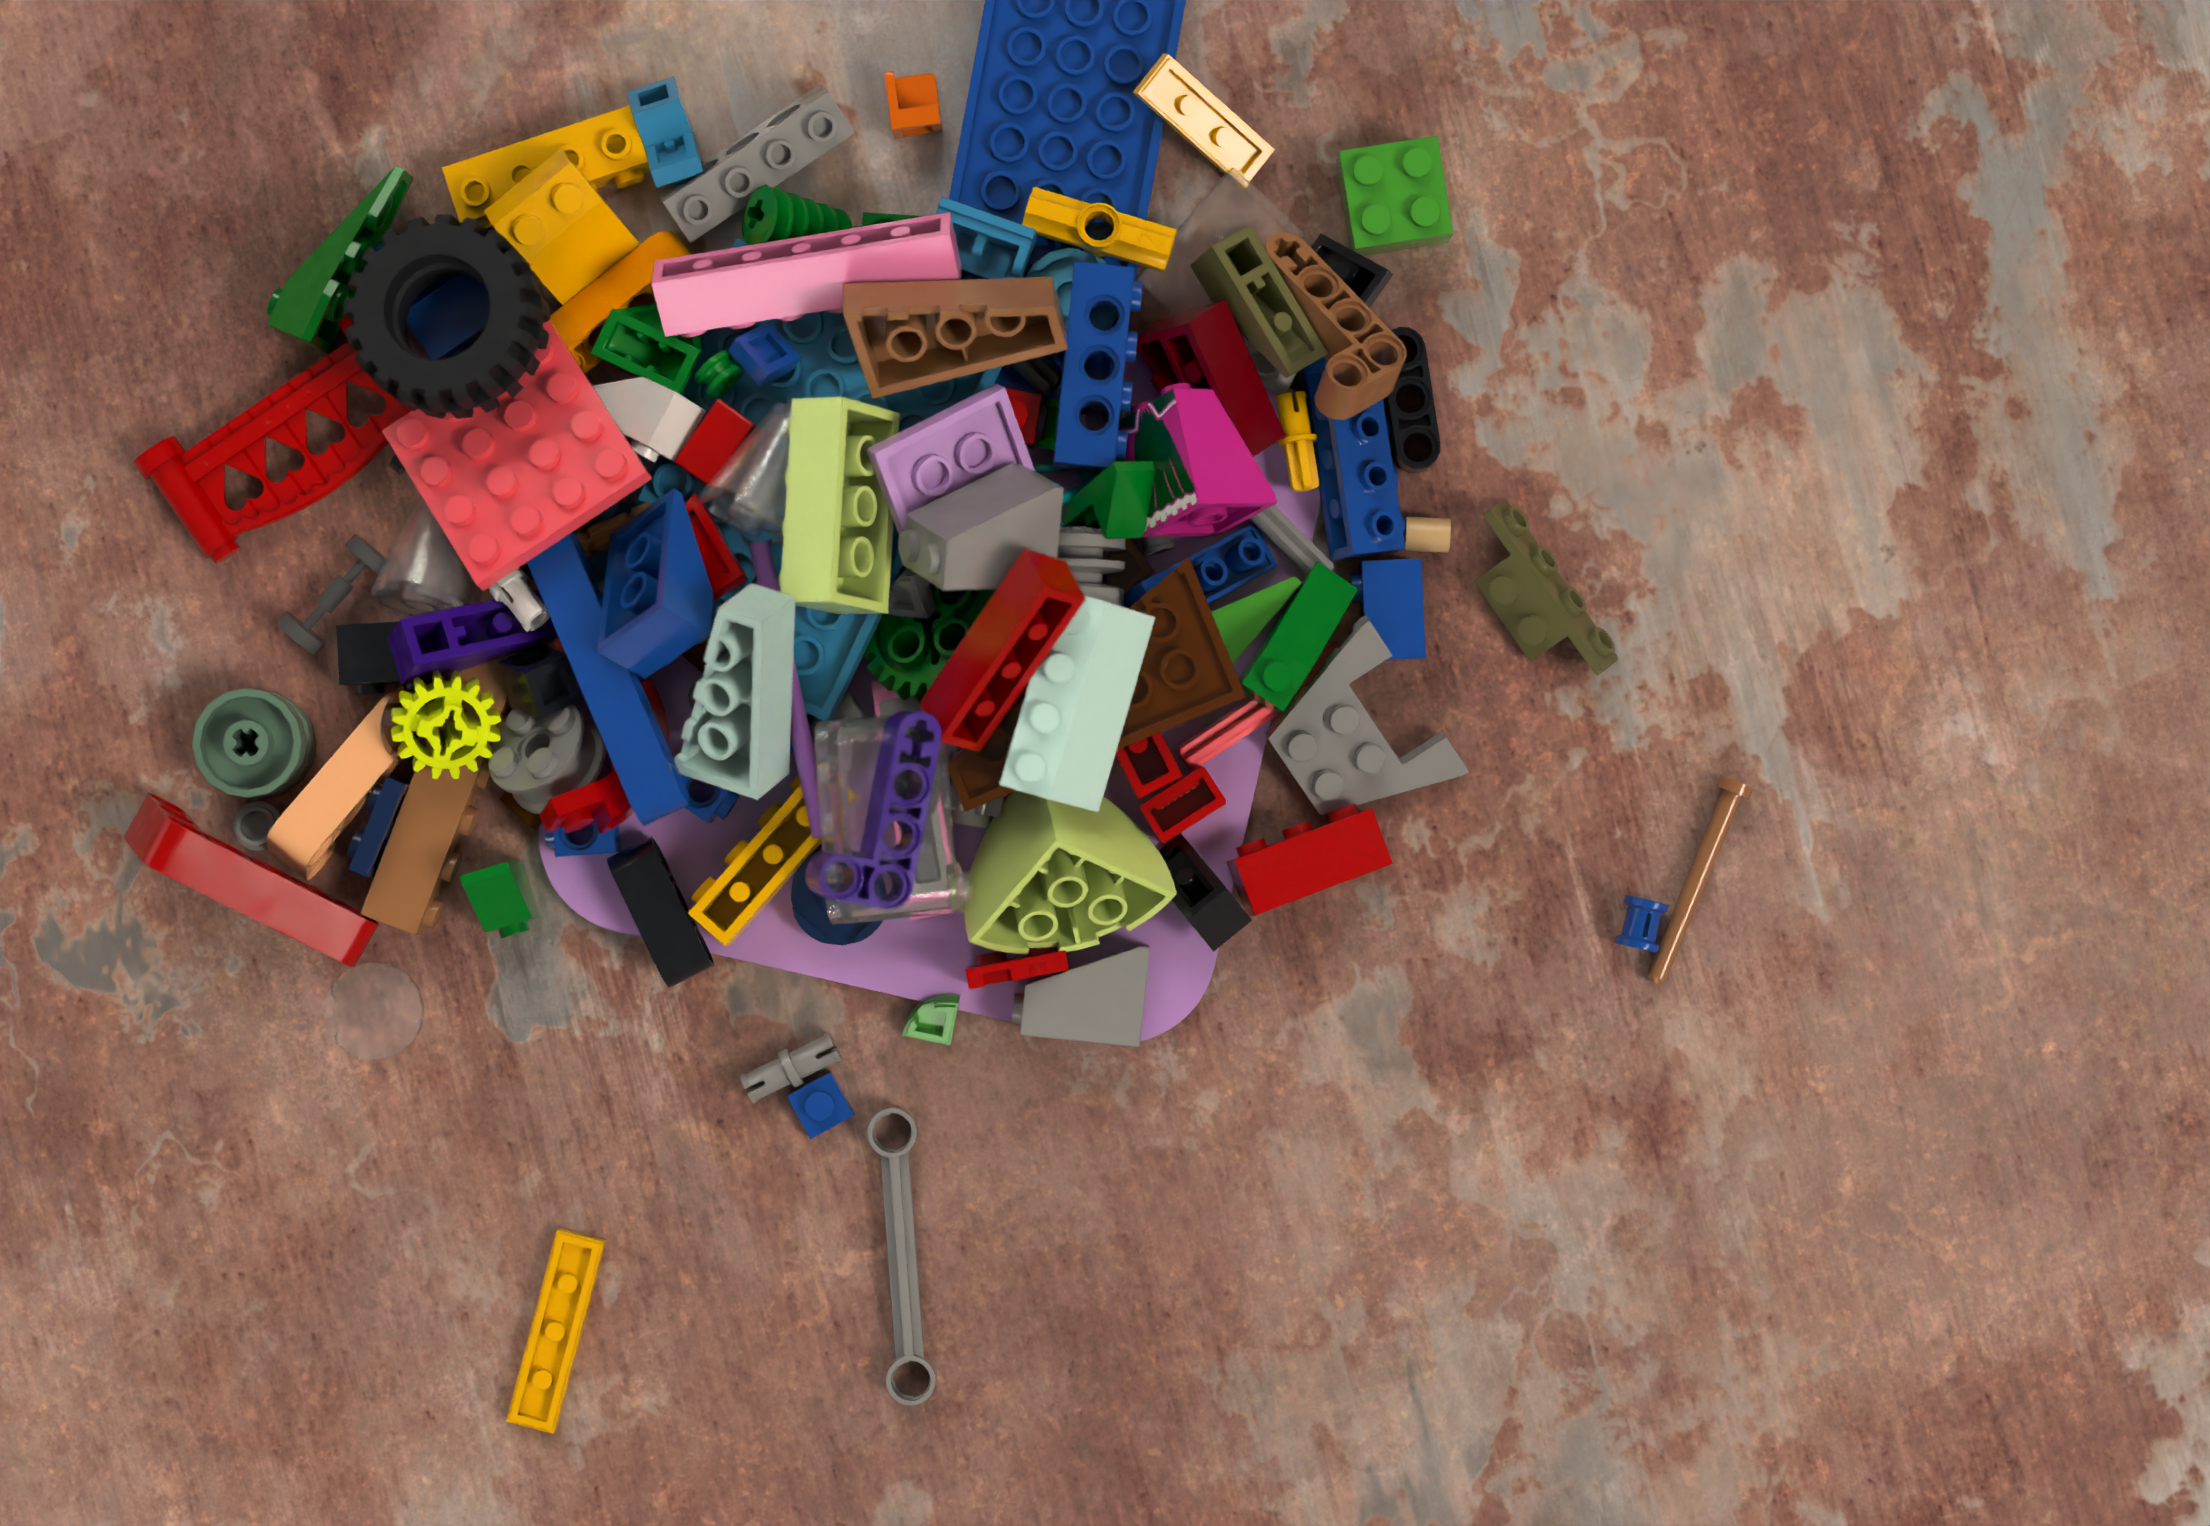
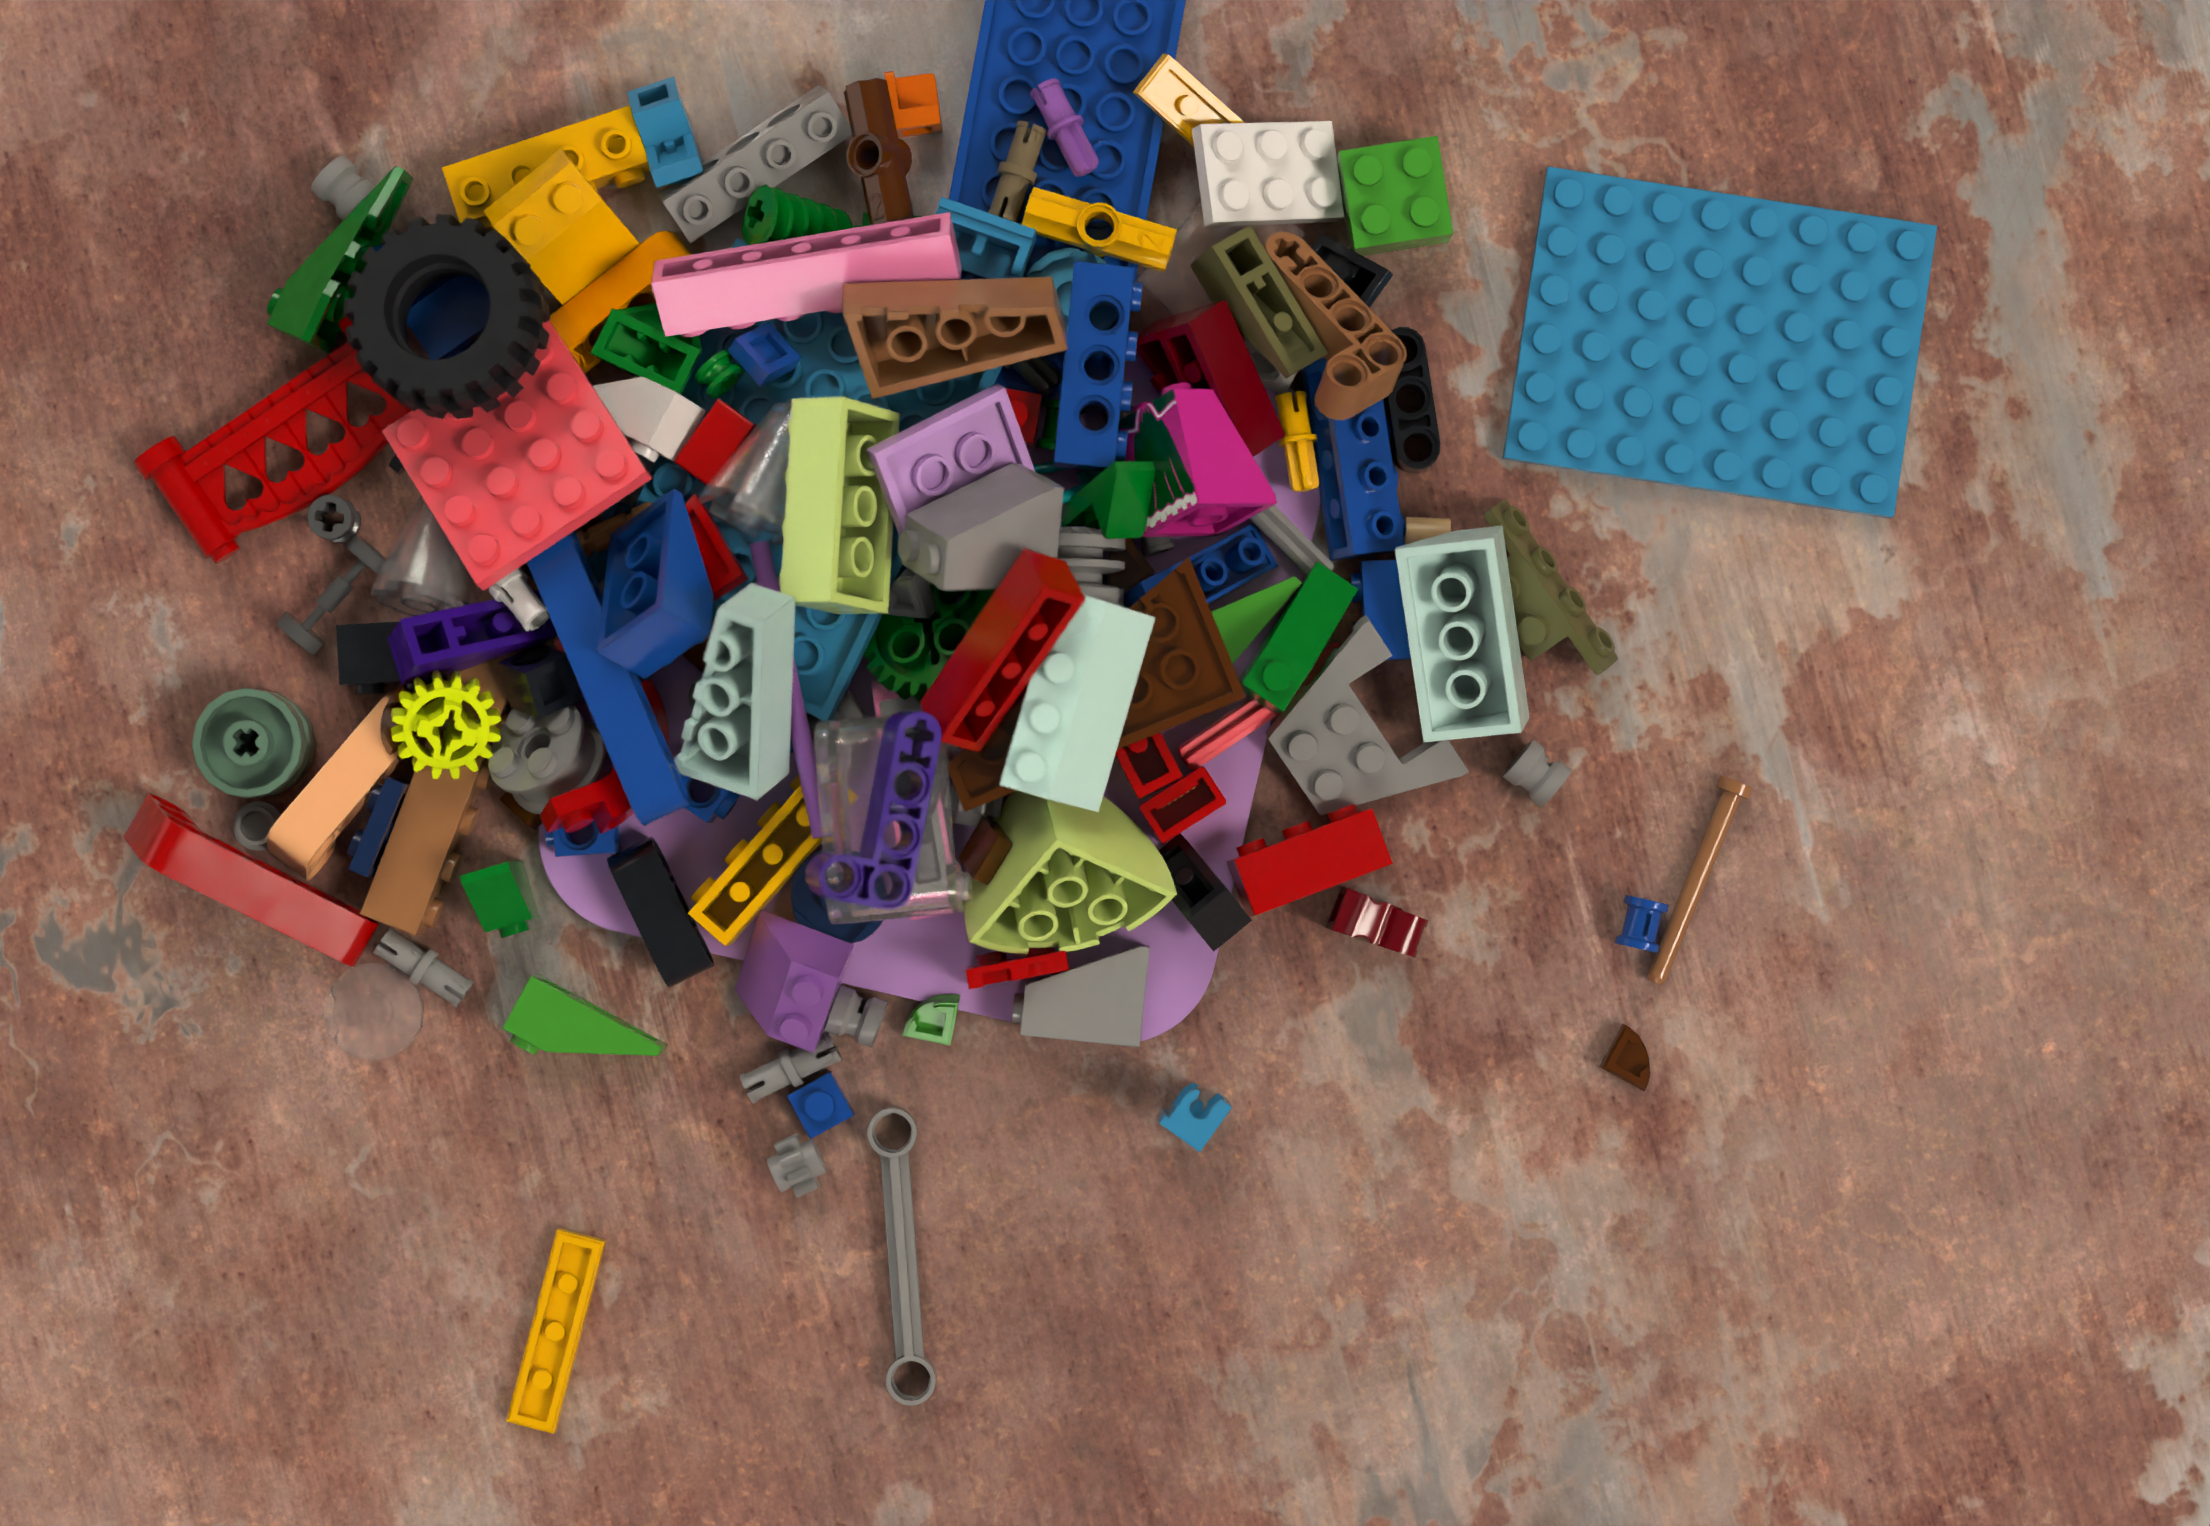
none -> dark grey bush [307,495,361,543]
none -> light grey wheel [311,155,376,220]
none -> light grey pin [373,927,474,1008]
none -> bright green slope [502,974,668,1056]
none -> medium lavender slope [735,910,854,1053]
none -> light grey gear [767,1134,827,1198]
none -> light grey wheel [825,985,888,1048]
none -> reddish brown piece [844,78,914,225]
none -> reddish brown tile [958,816,1012,885]
none -> dark tan pin [987,121,1048,223]
none -> medium lavender axle [1030,78,1099,177]
none -> dark azure hinge [1158,1083,1232,1152]
none -> white plate [1192,121,1345,227]
none -> dark red leg [1326,886,1429,958]
none -> light aqua slope [1395,525,1530,742]
none -> dark azure plate [1502,167,1937,519]
none -> light grey wheel [1502,739,1572,808]
none -> reddish brown tile [1599,1024,1650,1091]

